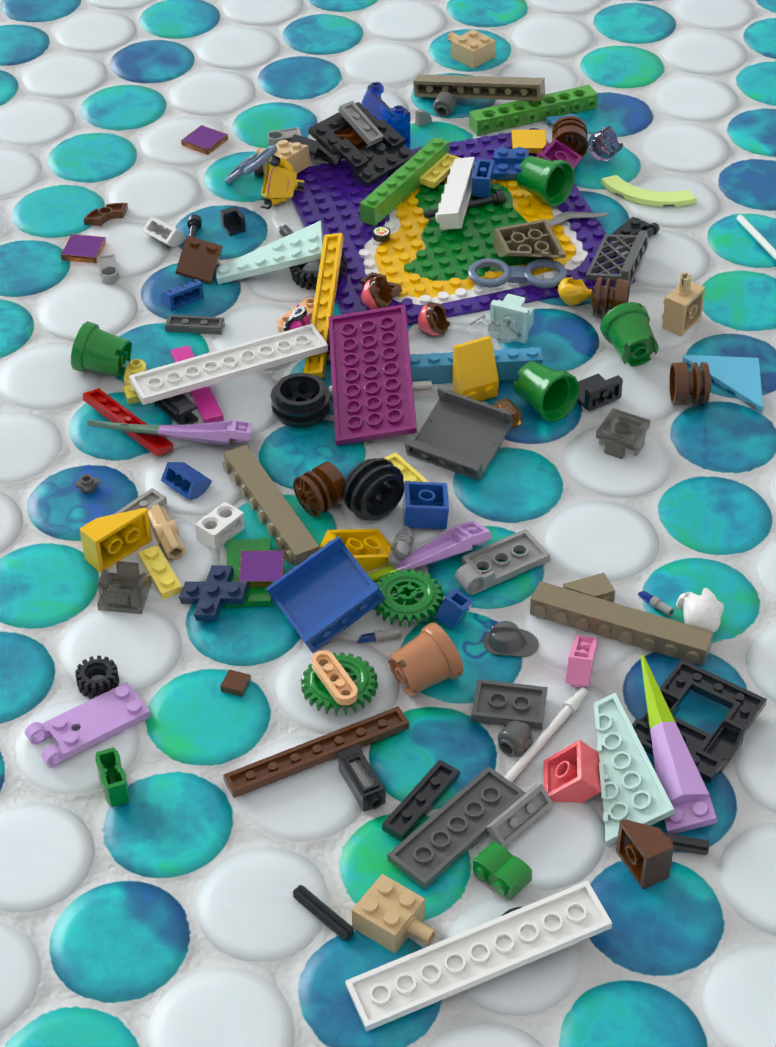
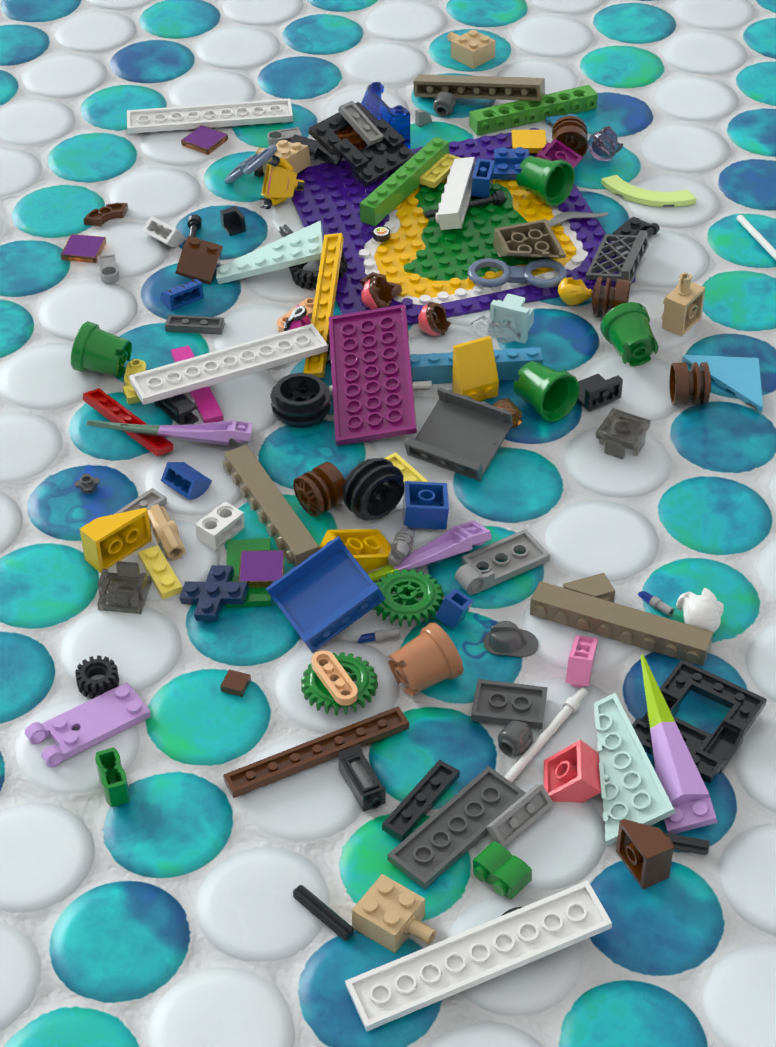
none -> white plate [127,99,293,134]

